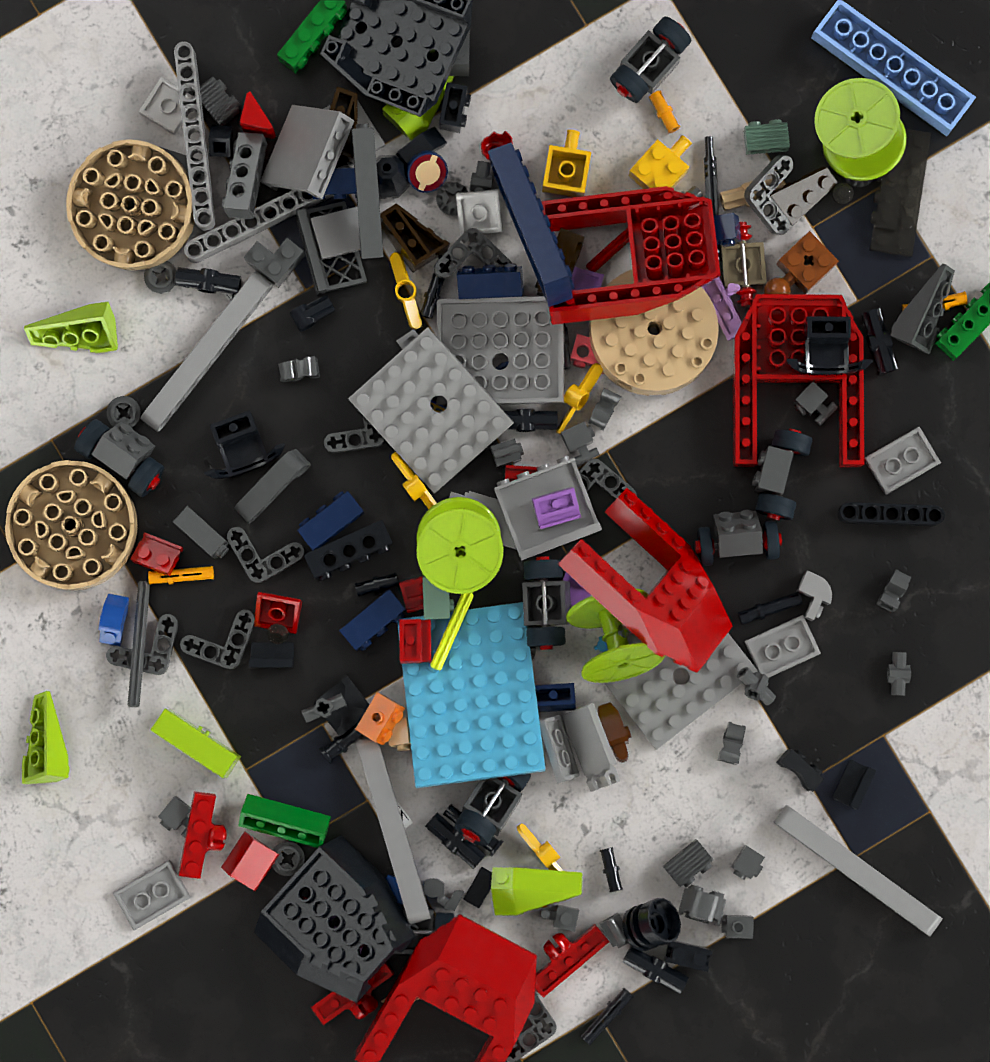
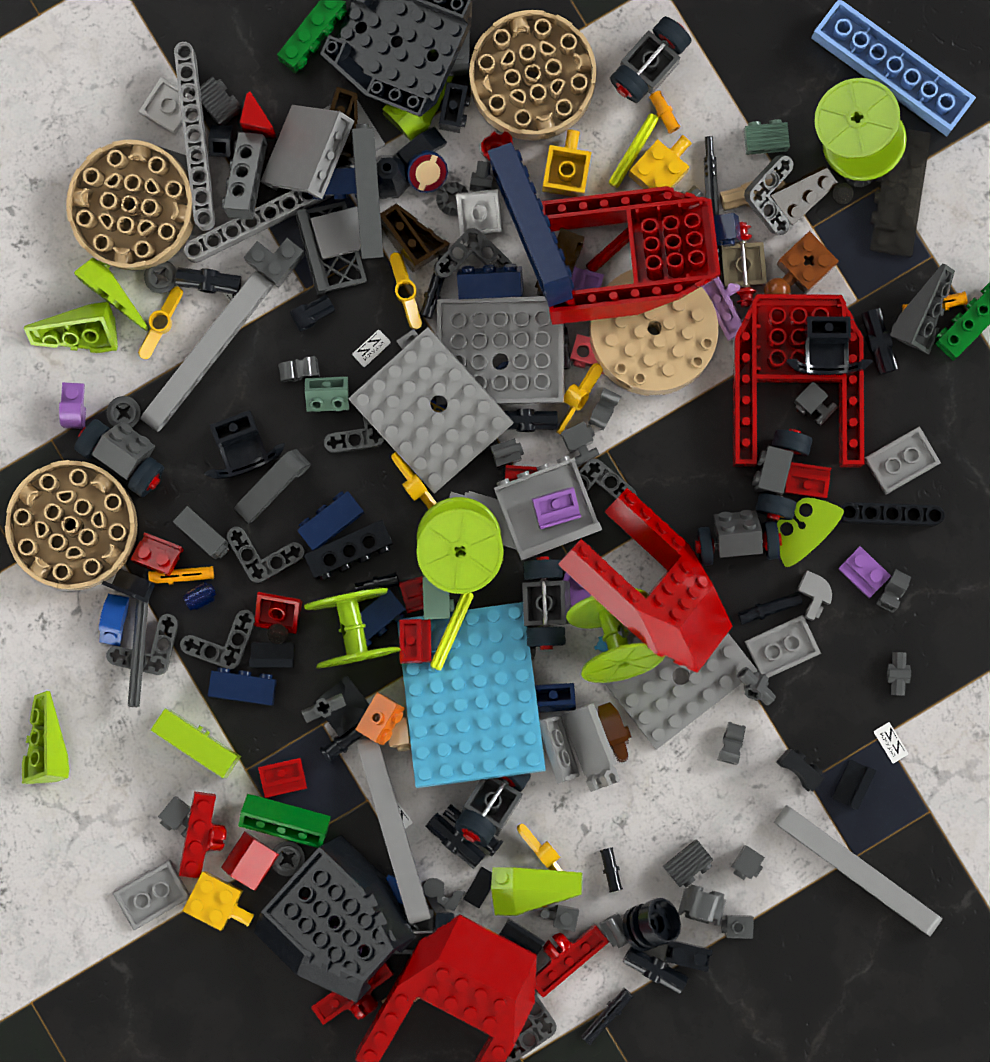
none -> medium lavender brick [59,382,86,429]
none -> lime wedge [74,258,149,332]
none -> black panel [102,569,155,603]
none -> yellow piece [138,286,183,359]
none -> yellow brick [182,871,254,931]
none -> clear blue brick [183,582,217,610]
none -> dark blue brick [208,667,277,706]
none -> red plate [258,758,307,798]
none -> lime piece [304,588,401,668]
none -> sand green brick [305,377,350,412]
none -> white sticker [352,330,391,367]
none -> tan brick [469,10,596,140]
none -> black panel [499,918,546,955]
none -> neon yellow axle [609,113,659,188]
none -> lime piece [777,498,844,567]
none -> red plate [784,462,831,499]
none -> medium lavender plate [838,546,891,598]
none -> white sticker [874,722,908,763]

